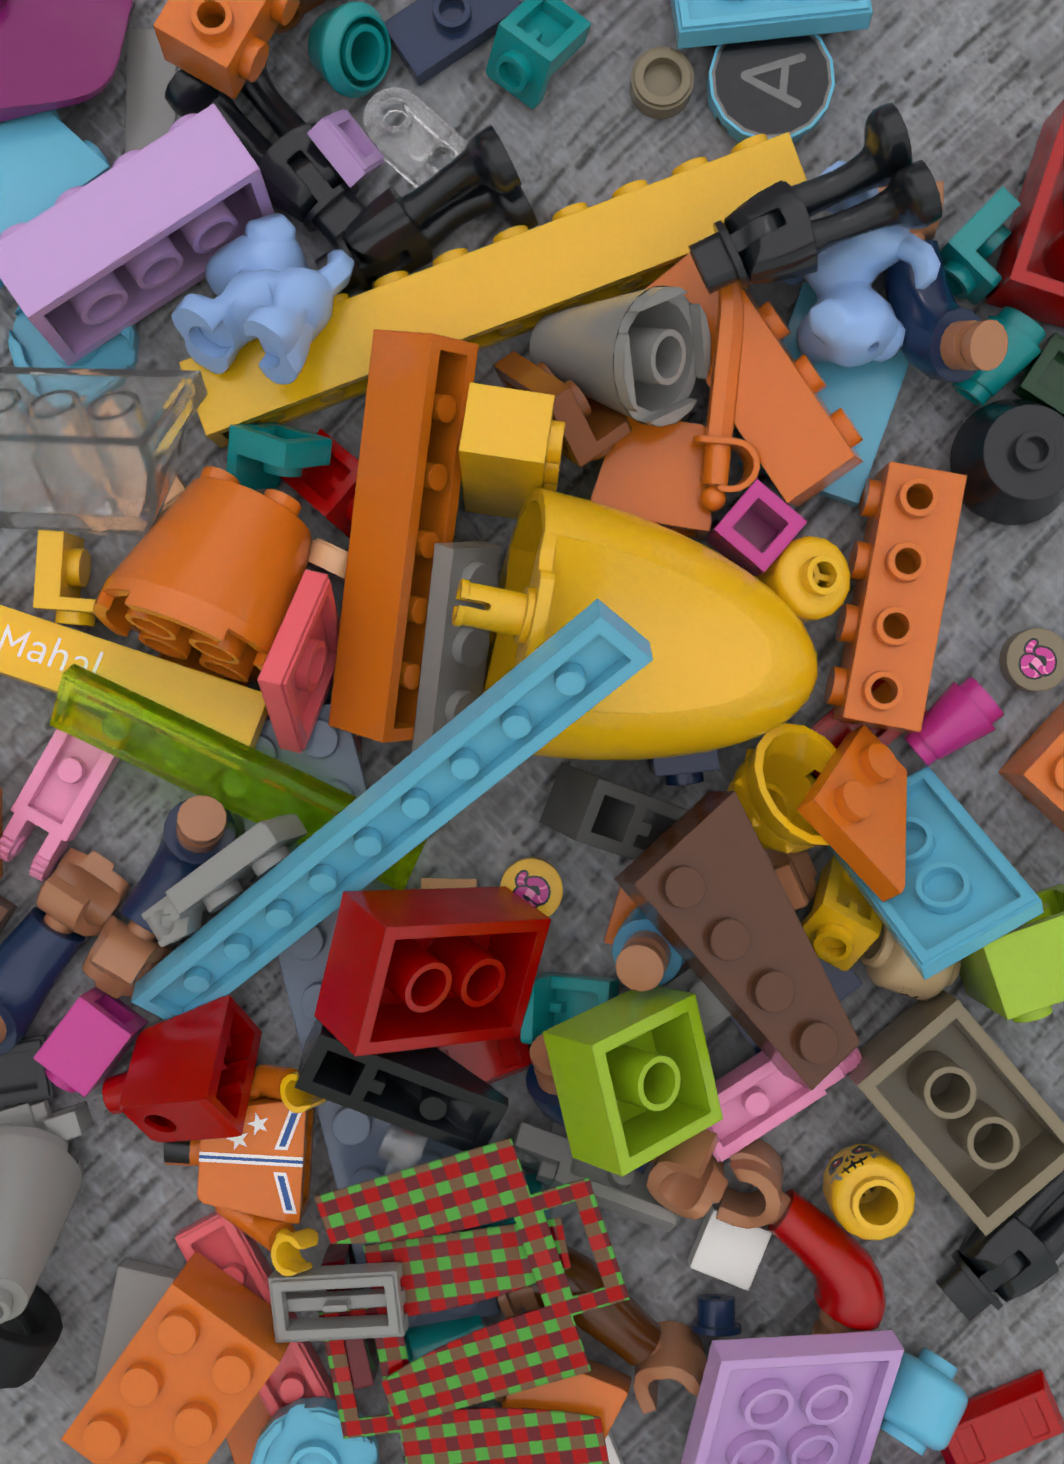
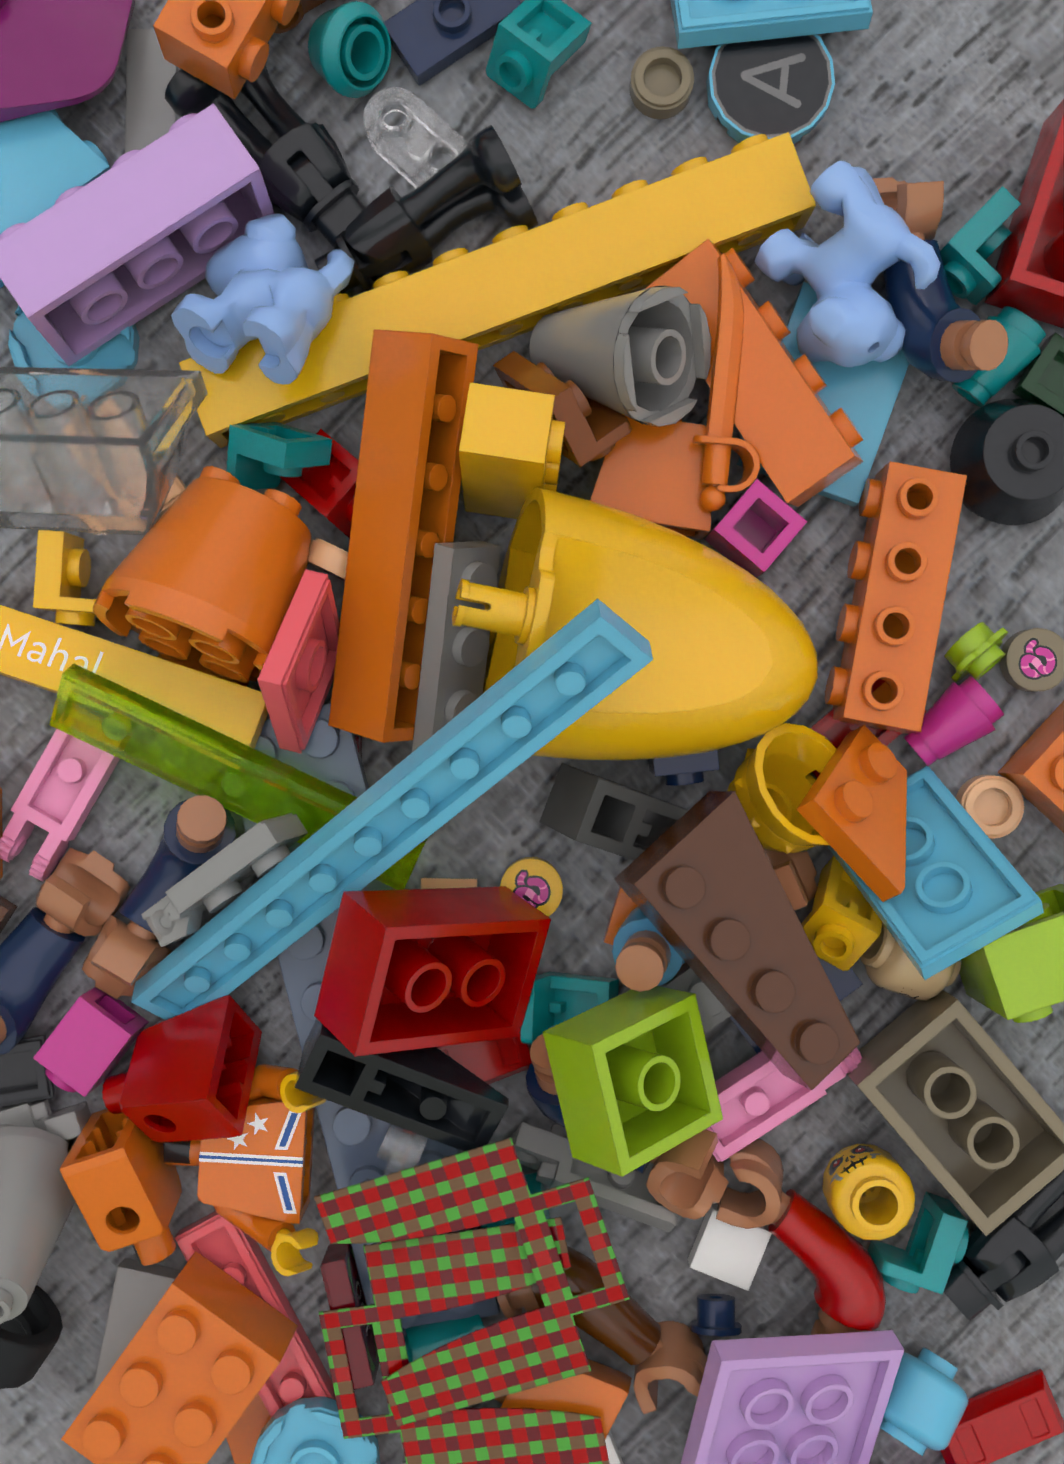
light grey tile [268,1261,409,1343] -> none
lavender tile [307,108,385,188] -> none
black piece [688,103,942,294] -> none
yellow head [755,536,851,623] -> none
none -> orange torso [60,1109,182,1266]
none -> teal bracket [868,1192,969,1295]
none -> lime plate [944,622,1008,683]
none -> light nougat tile [956,775,1024,839]

